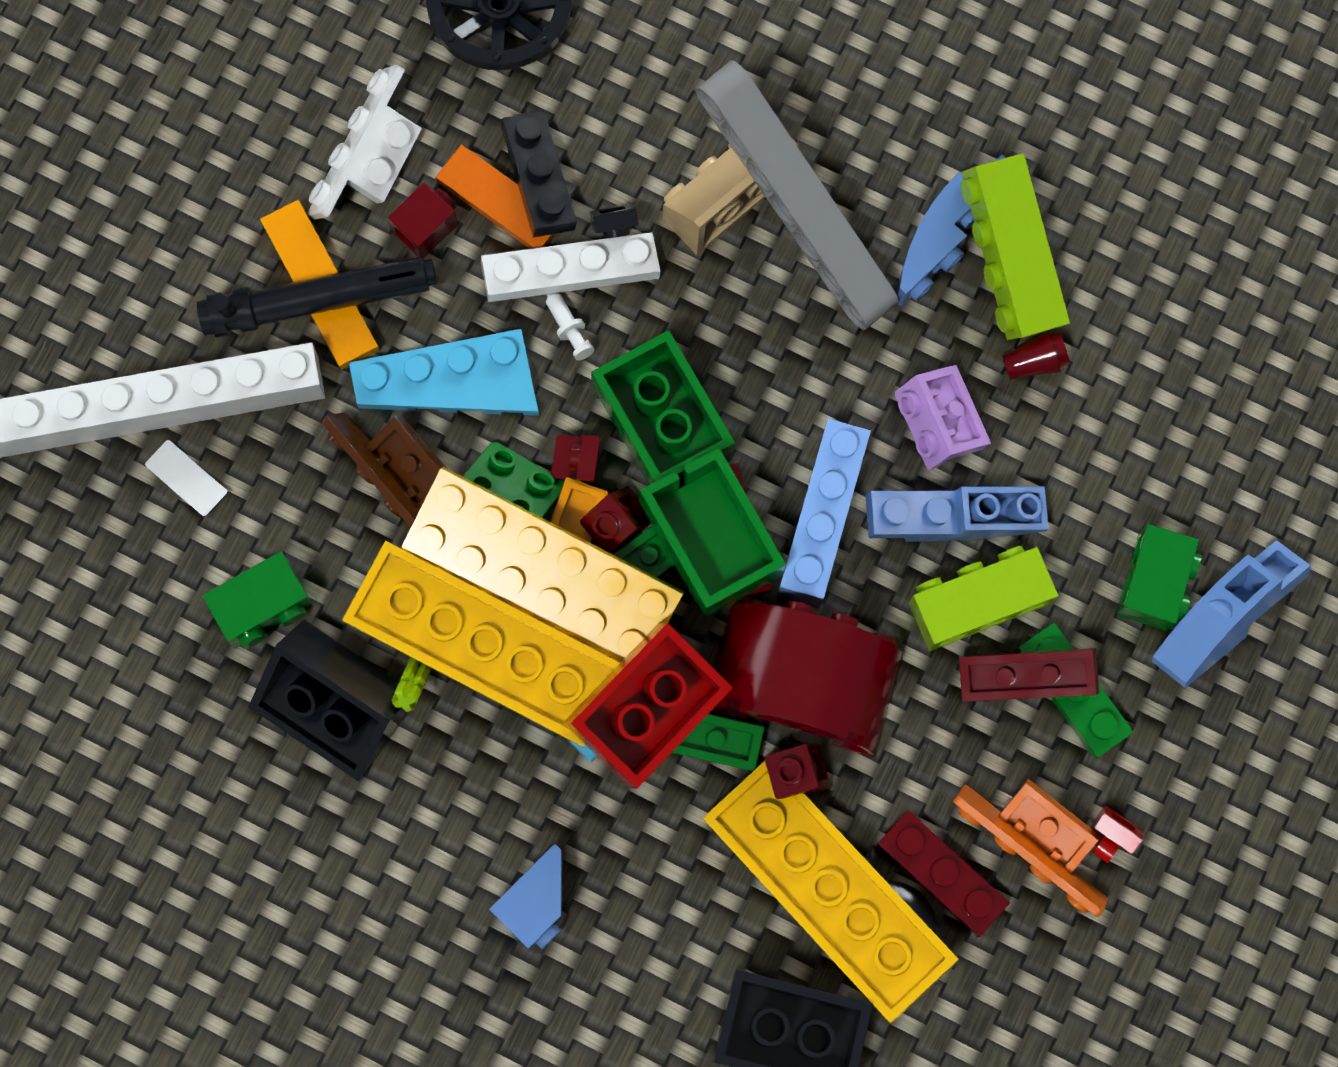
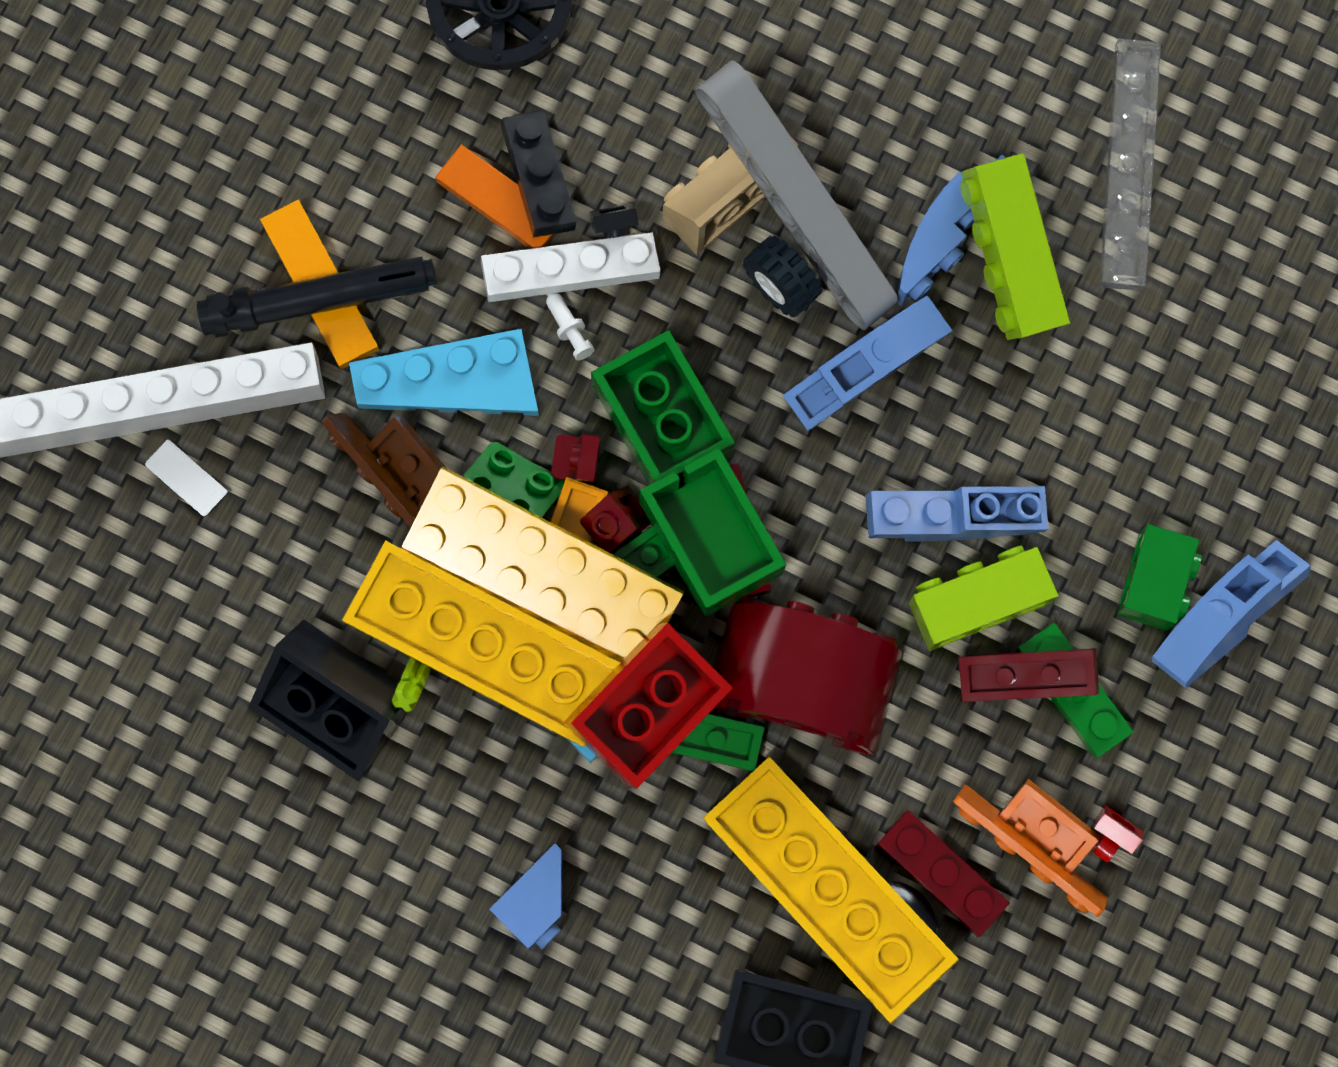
green brick [202,551,313,649] -> none
white bracket [307,64,422,220] -> none
dark red brick [387,182,458,259] -> none
dark red bracket [765,743,832,799] -> none
light blue brick [777,419,871,608] -> none
lavender bracket [895,365,991,470] -> none
dark red cone [1002,331,1070,380] -> none
none -> black wheel [743,235,822,318]
none -> medium blue slope [783,295,952,432]
none -> clear plate [1099,38,1161,291]

